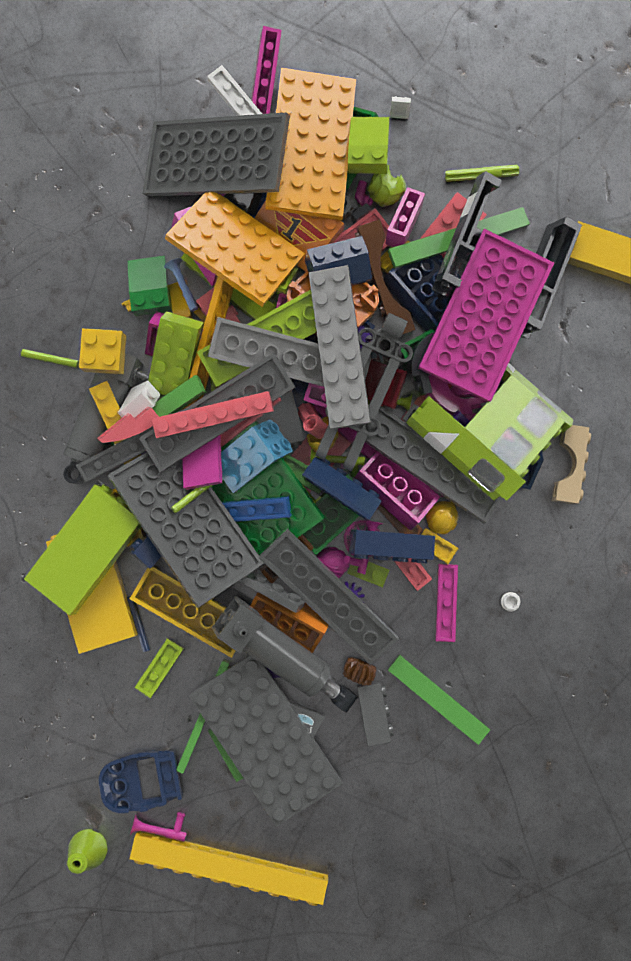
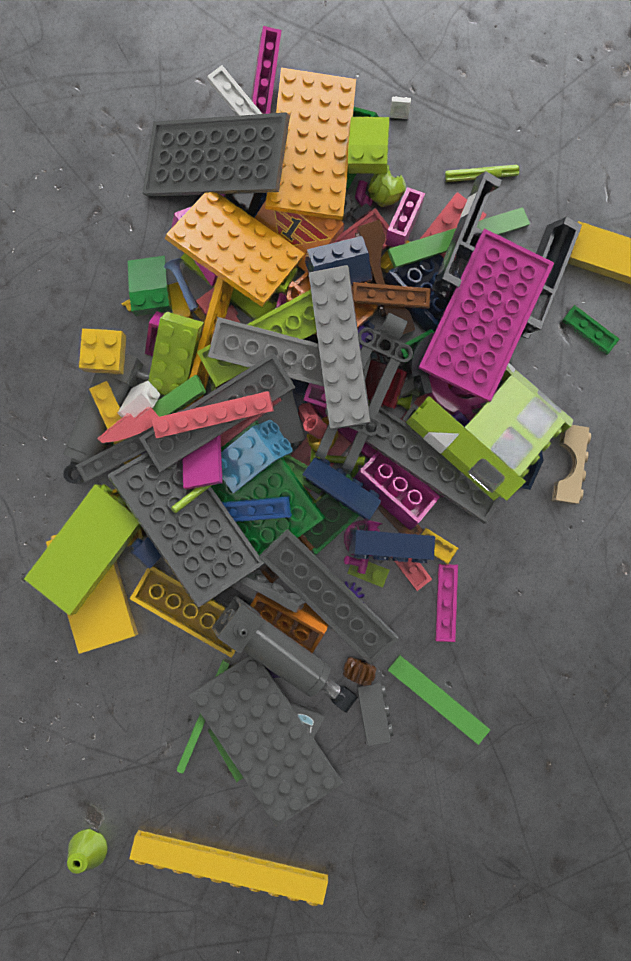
lime bar [21,349,79,368] -> none
dark blue slope [99,750,183,813] -> none
dark blue bar [126,596,150,652] -> none
dark pink piece [130,812,186,842] -> none
lime plate [134,638,184,698] -> none
dark pink hair [316,547,349,578] -> none
yellow hair [426,501,459,534] -> none
white plate [501,592,520,611] -> none
none -> dark orange tile [352,282,431,309]
none -> green tile [562,305,620,355]

